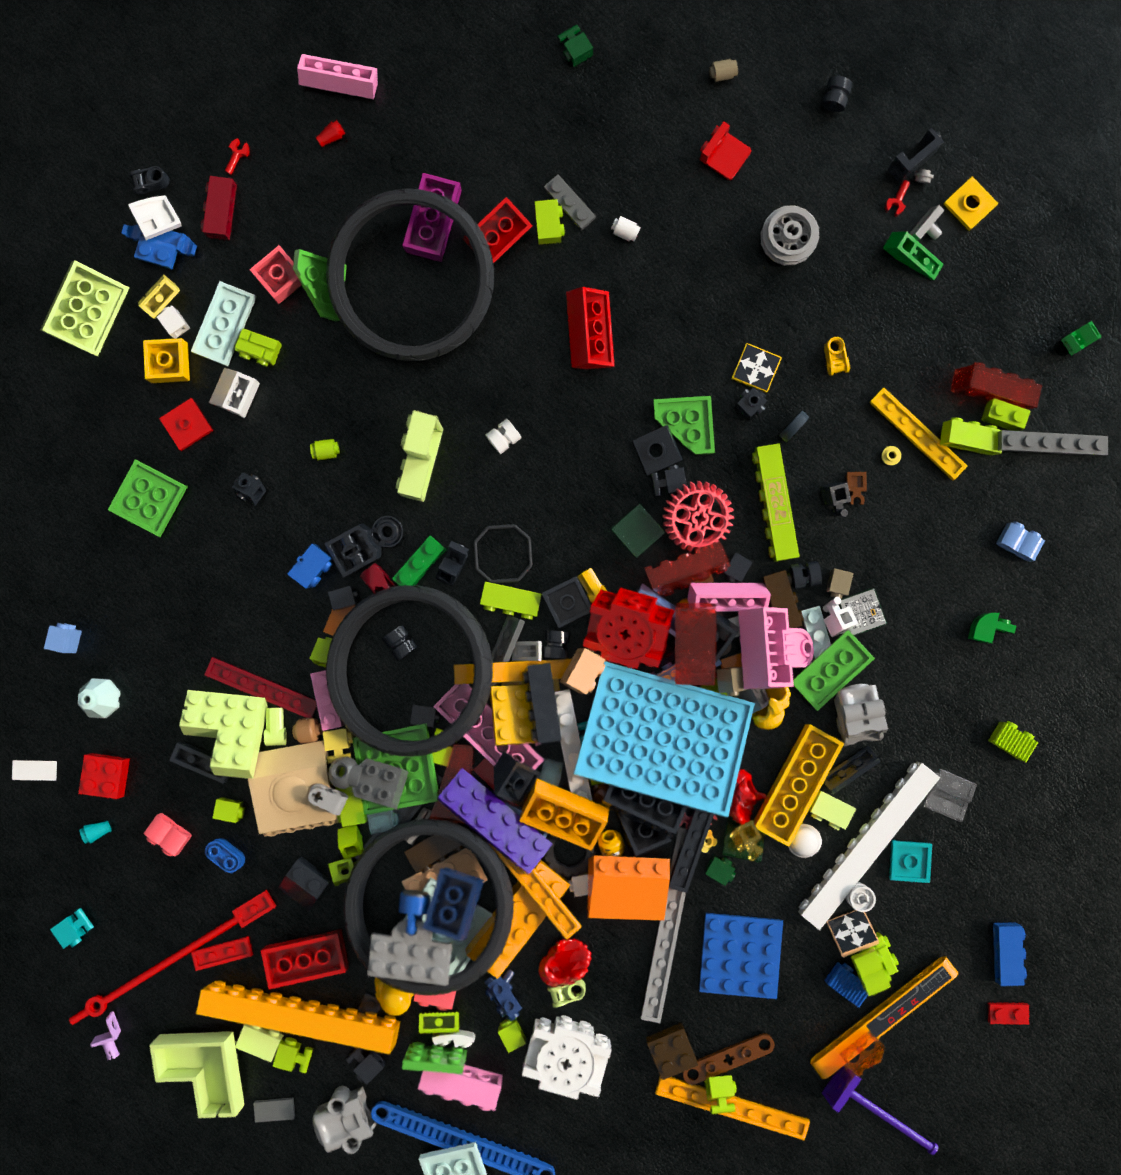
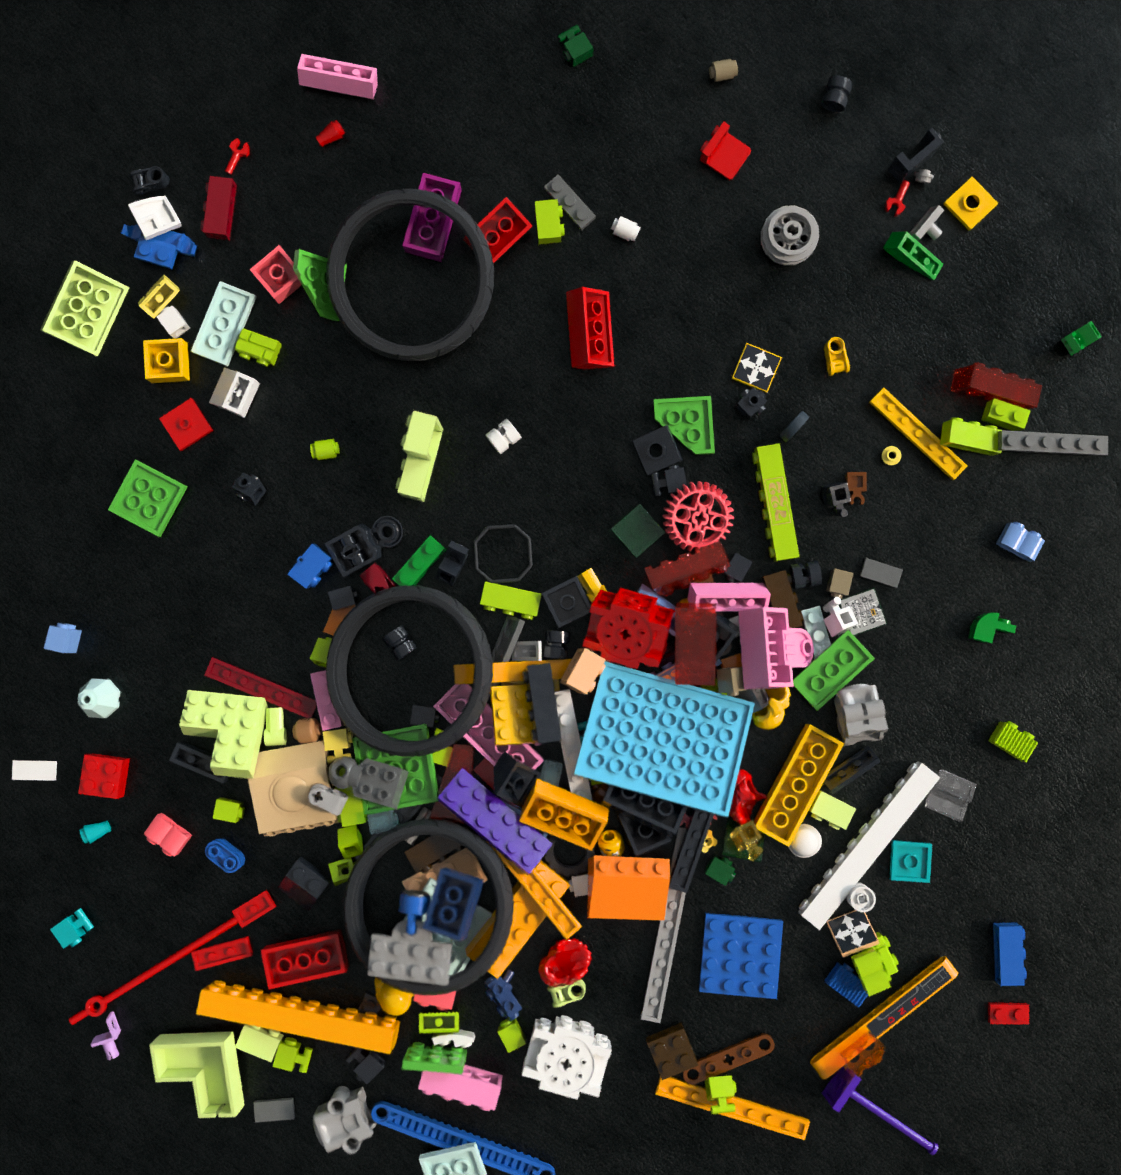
none -> dark grey tile [860,558,903,588]

